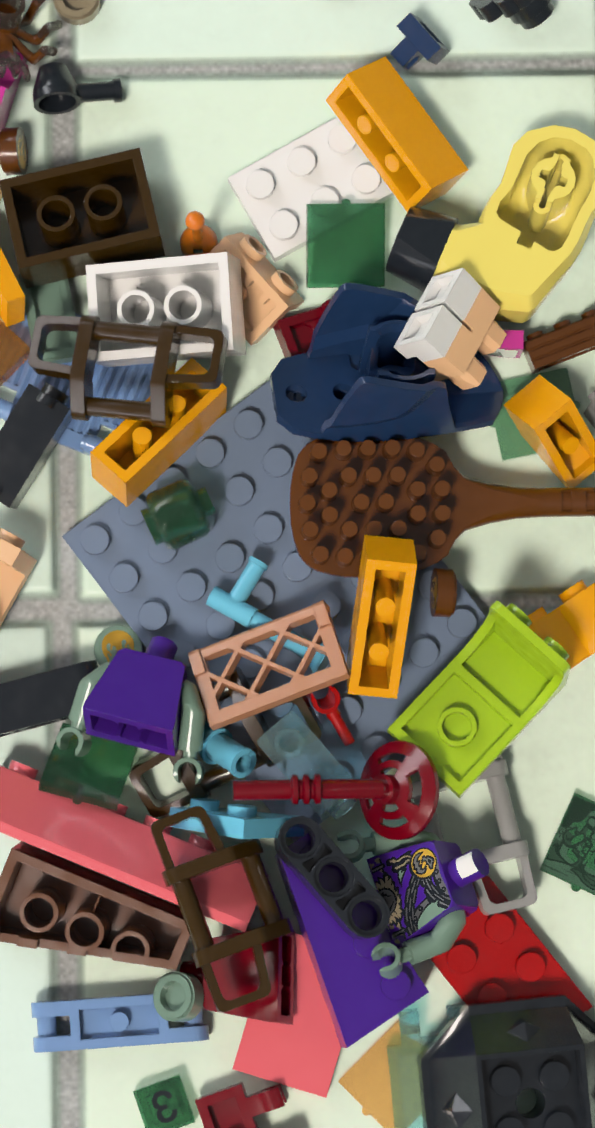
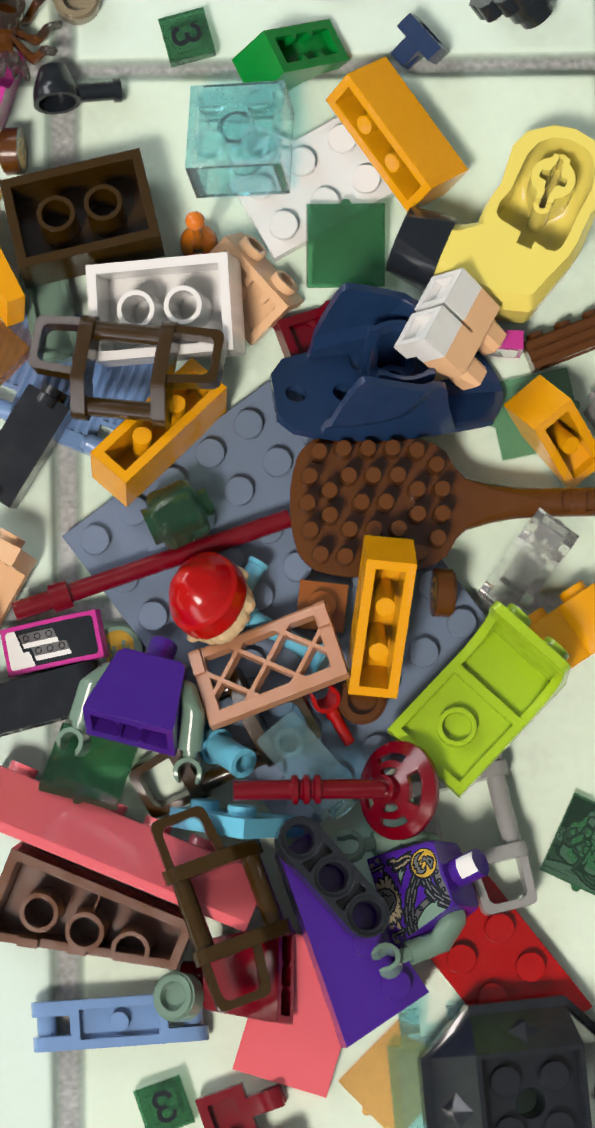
none -> slope [0,609,109,677]
none -> dark red bar [12,509,291,621]
none -> clear green tile [158,7,216,68]
none -> red hair [168,552,256,645]
none -> clear light blue brick [185,80,294,198]
none -> green arch [232,19,350,101]
none -> dark orange plate [295,579,349,634]
none -> reddish brown tile [338,681,387,725]
none -> clear brick [477,508,579,612]

